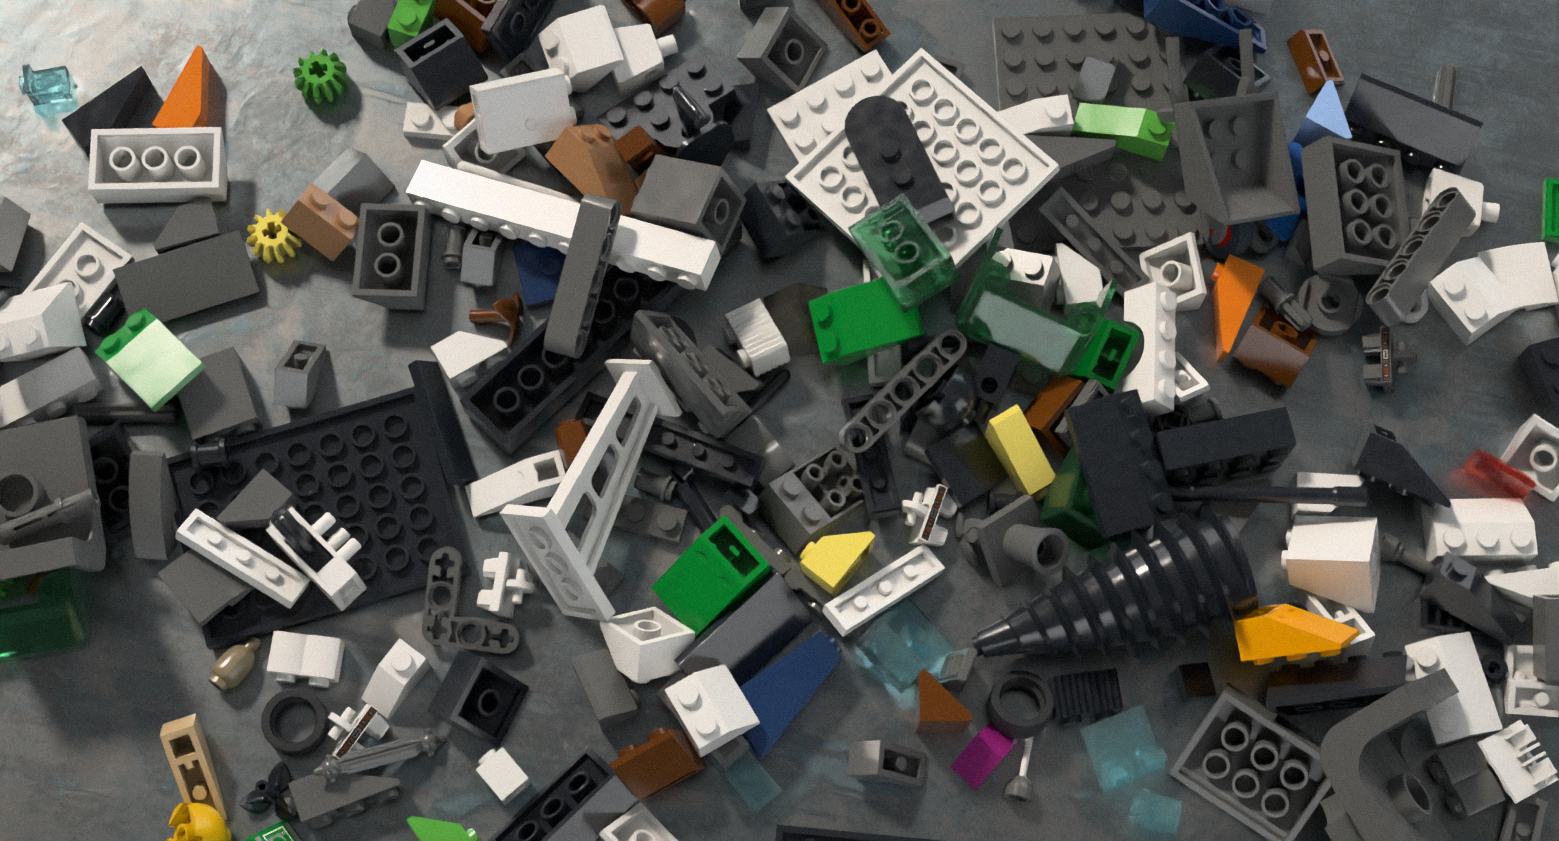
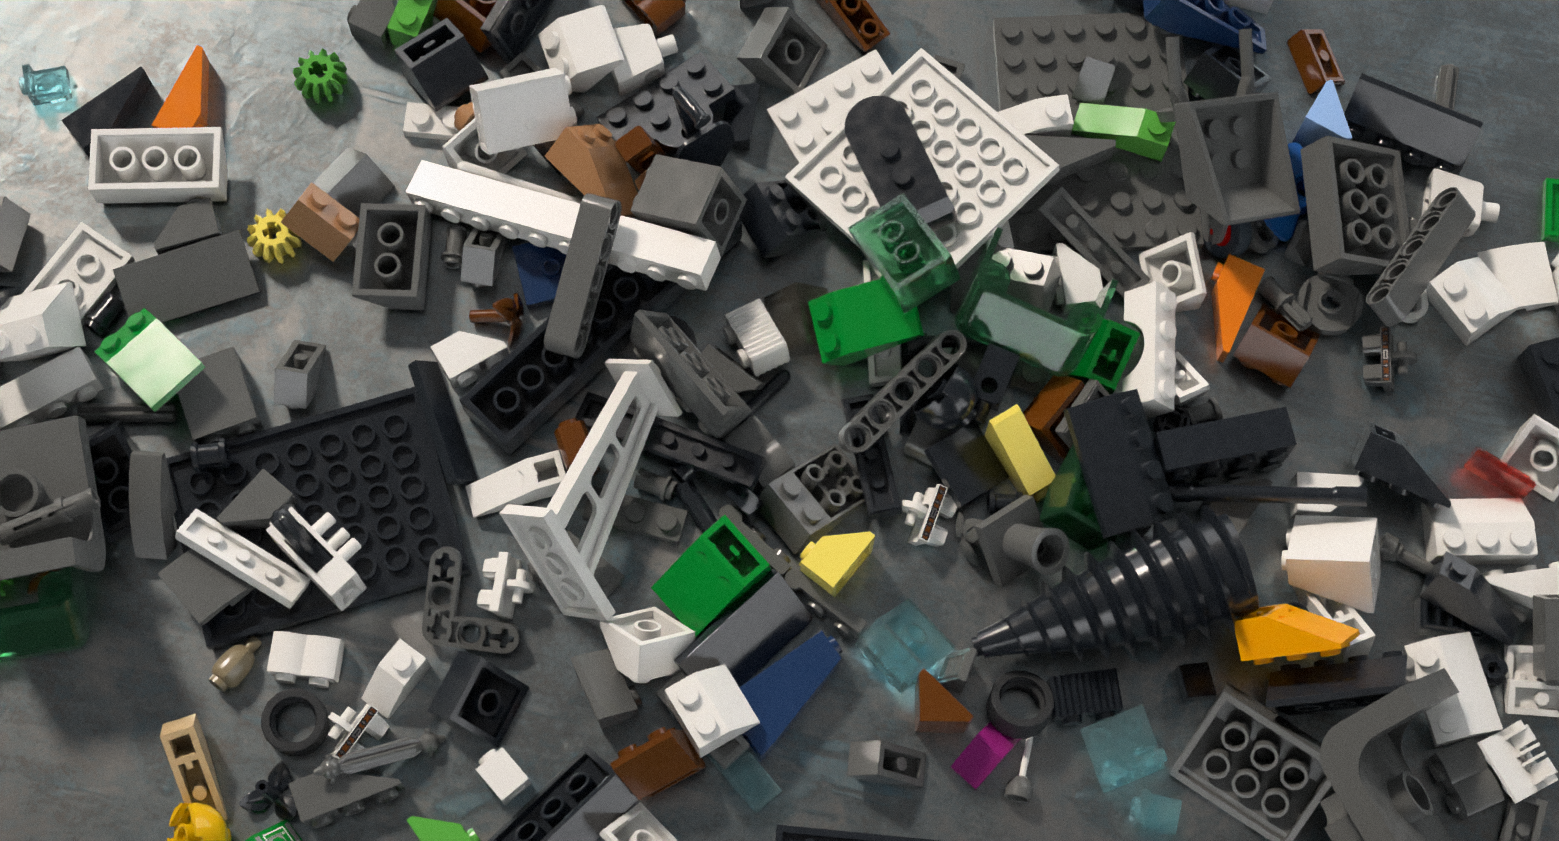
white plate [822,544,945,637] -> none

